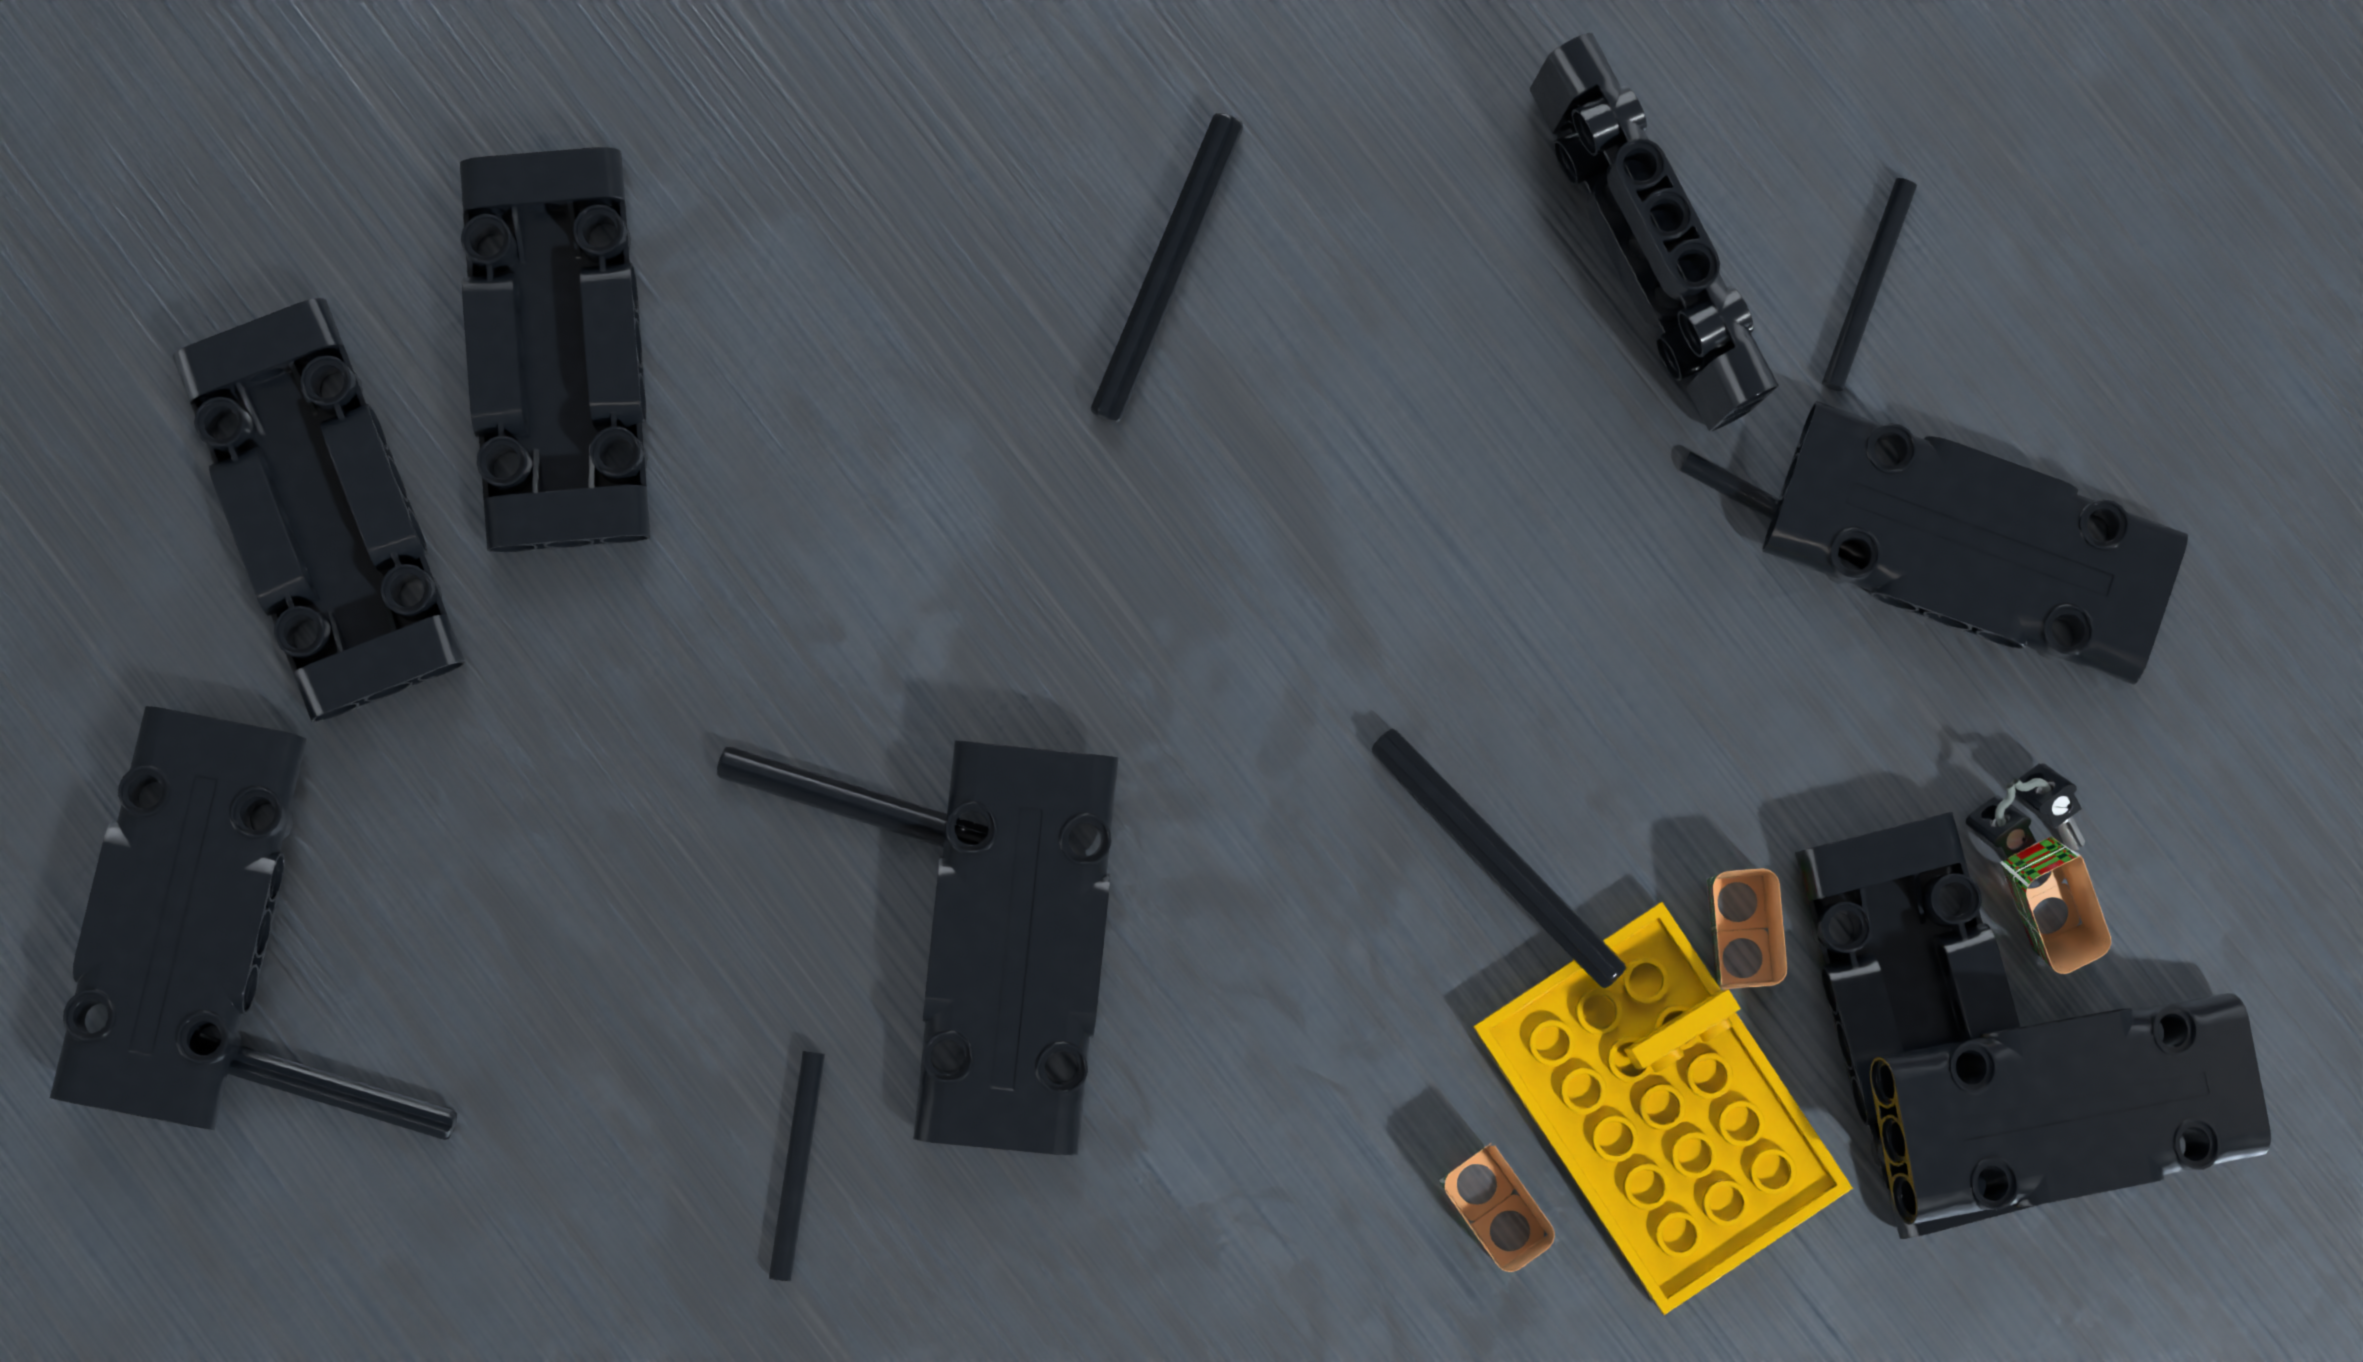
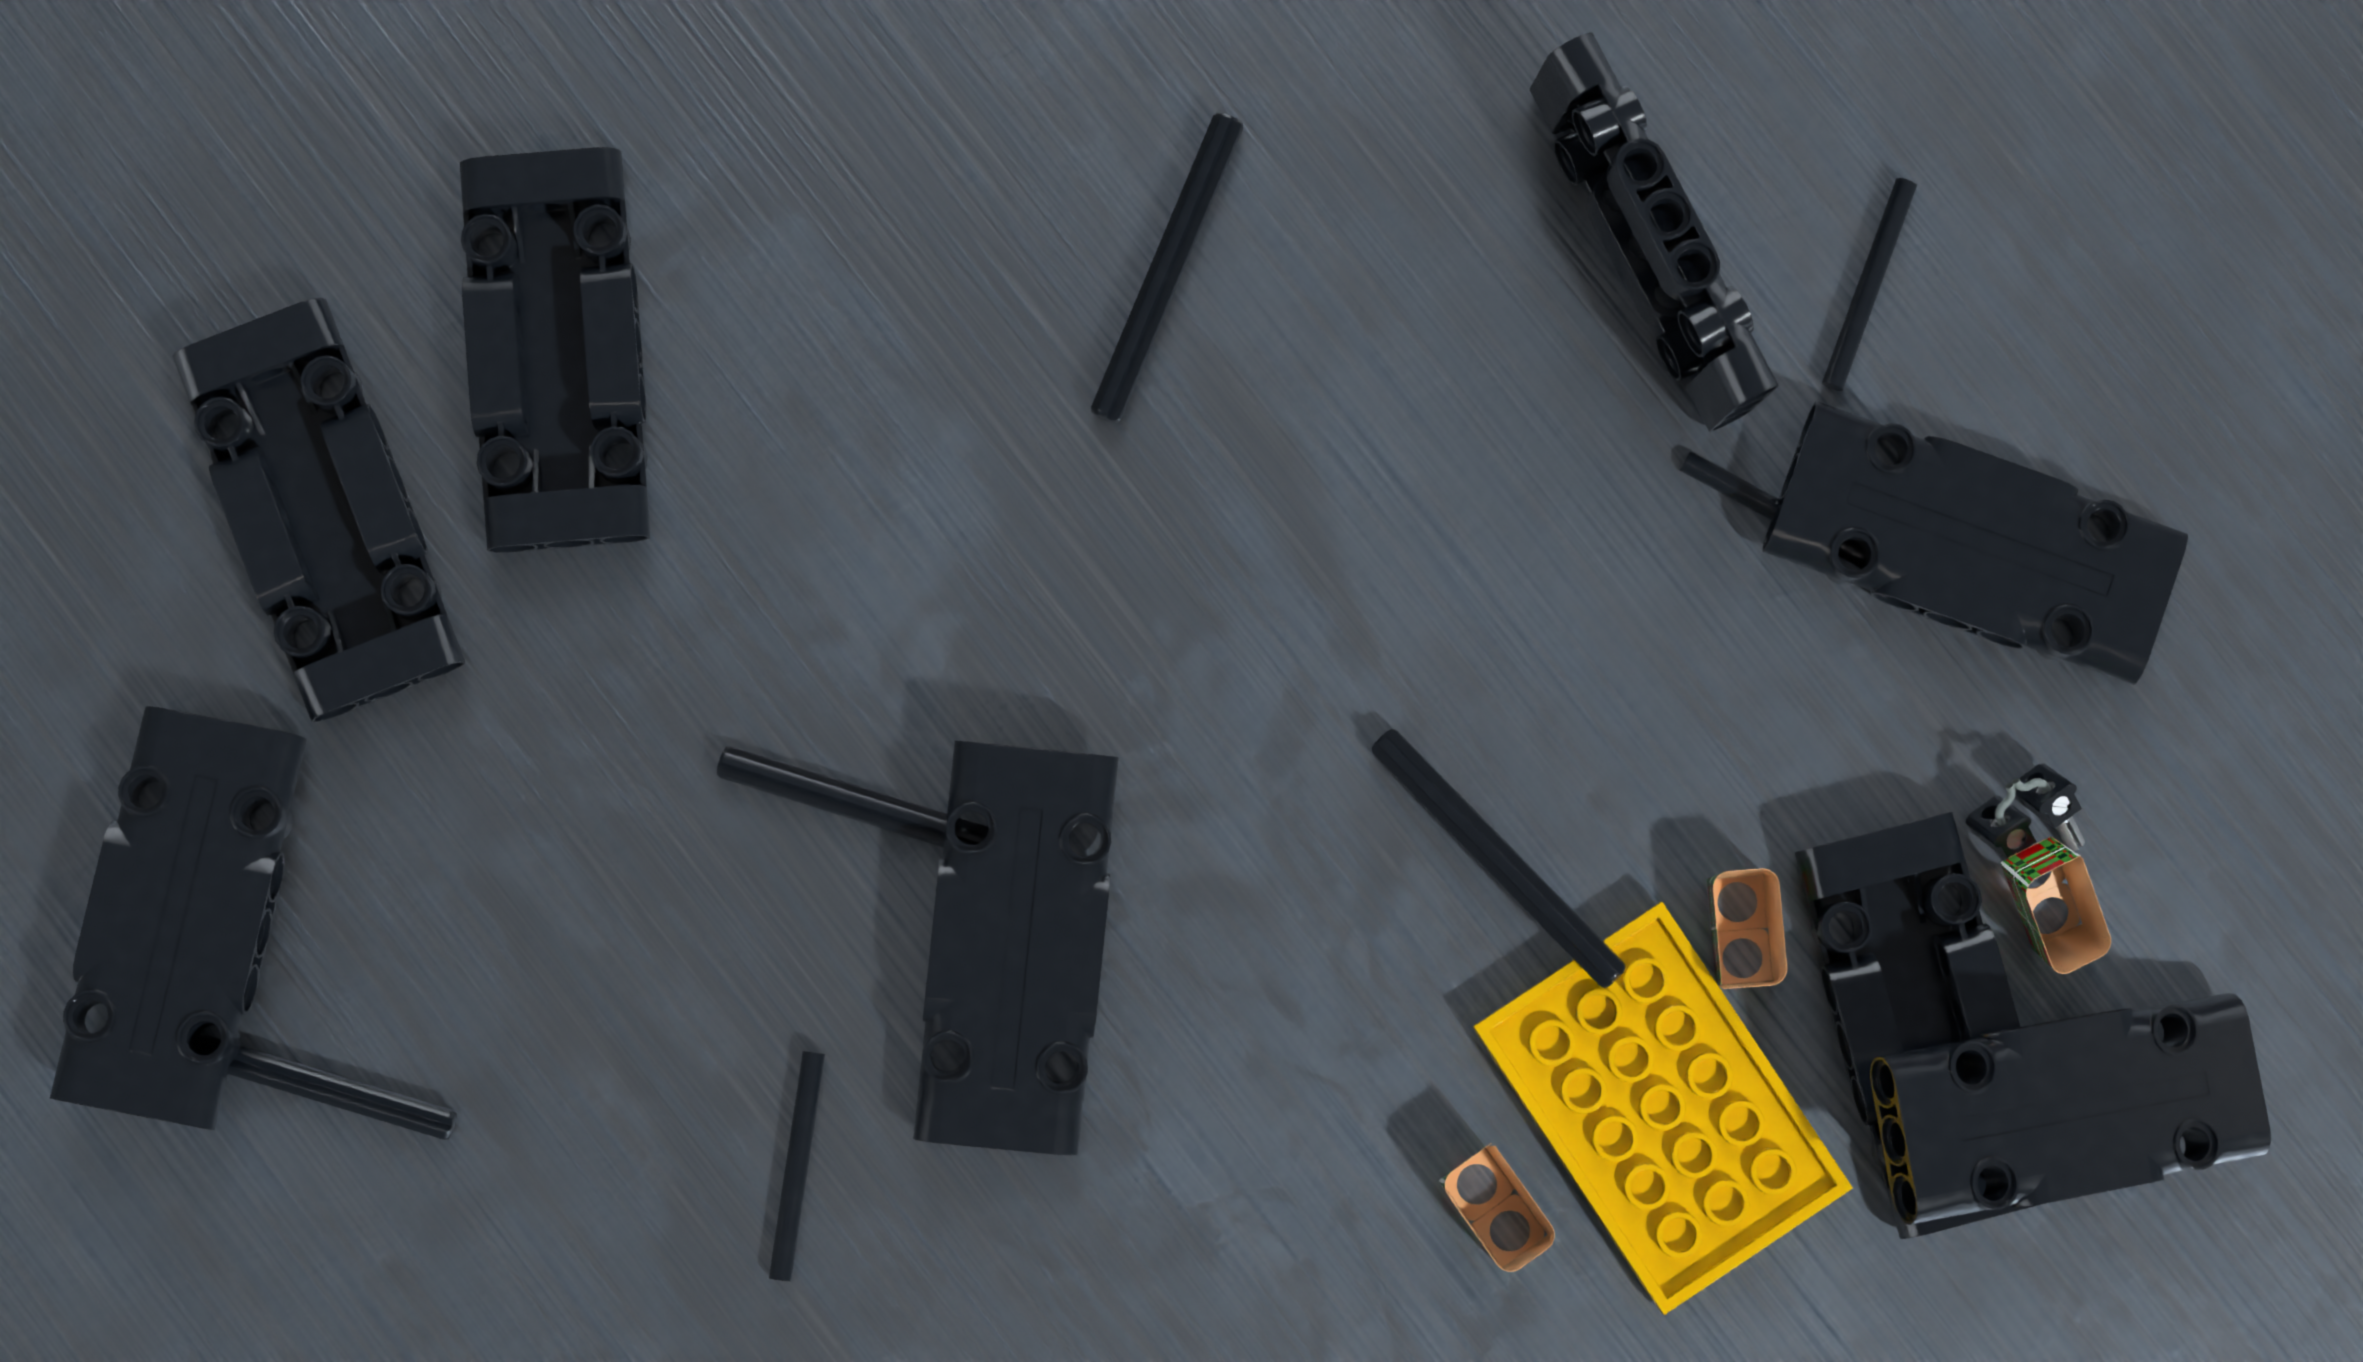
yellow plate [1624,989,1741,1073] -> none

